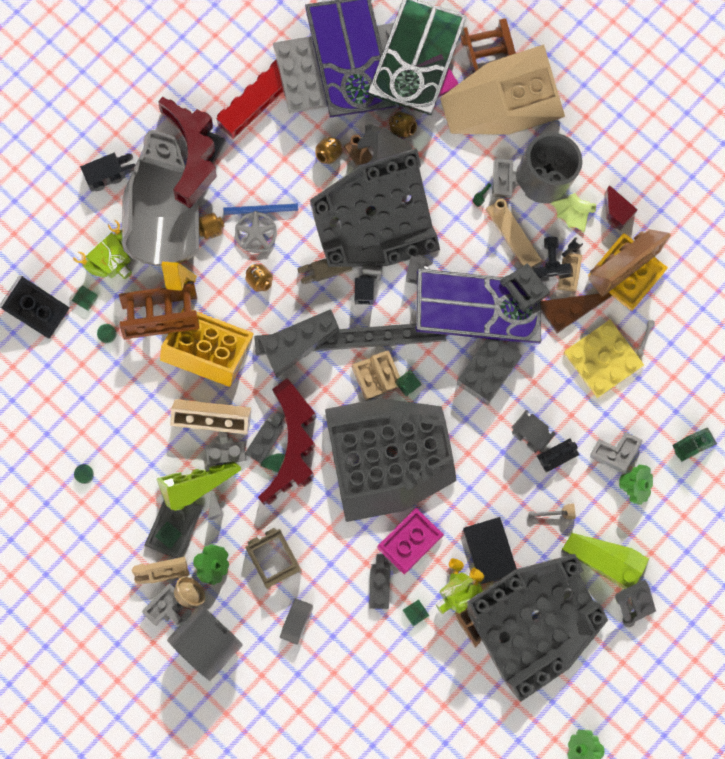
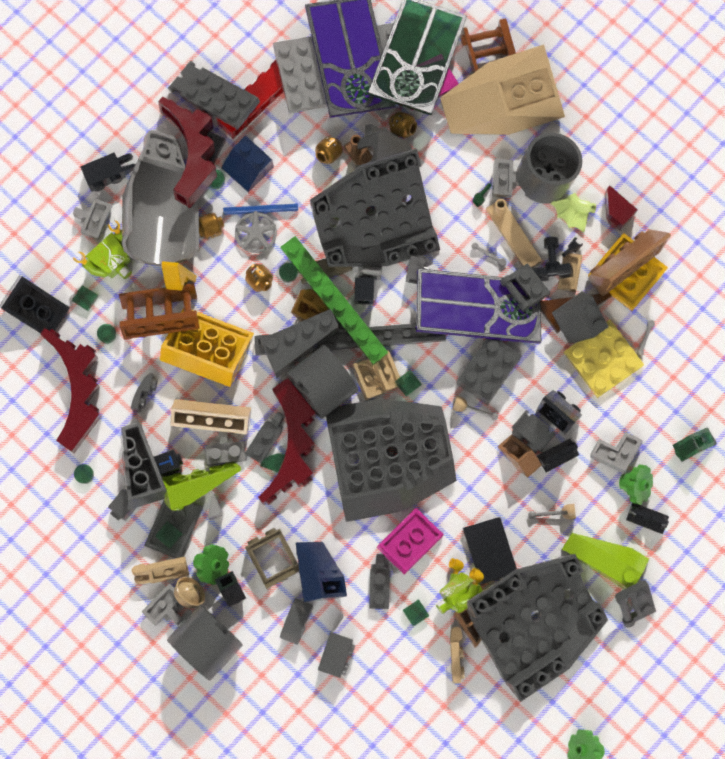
none -> dark red arch [40,328,102,454]
none -> light grey hinge [73,198,112,240]
none -> dark grey brick [108,489,136,521]
none -> dark grey wedge [120,422,166,510]
none -> dark grey slope [130,373,158,413]
none -> black brick [154,450,183,477]
none -> dark grey hinge [168,61,260,130]
none -> clear green tile [209,169,225,189]
none -> black brick [215,571,246,607]
none -> dark blue slope [221,135,274,192]
none -> clear green tile [279,263,298,283]
none -> bright green plate [280,236,388,365]
none -> dark grey brick [287,345,359,419]
none -> pearl gold slope [291,289,329,321]
none -> dark blue slope [295,542,347,602]
none -> dark grey brick [317,632,356,678]
none -> tan hinge [450,627,465,684]
none -> hinge [452,396,498,420]
none -> light grey hinge [471,243,506,266]
none -> medium nougat slope [498,434,542,478]
none -> black slope [536,390,582,435]
none -> dark grey slope [552,291,609,344]
none -> black hinge [626,503,669,535]

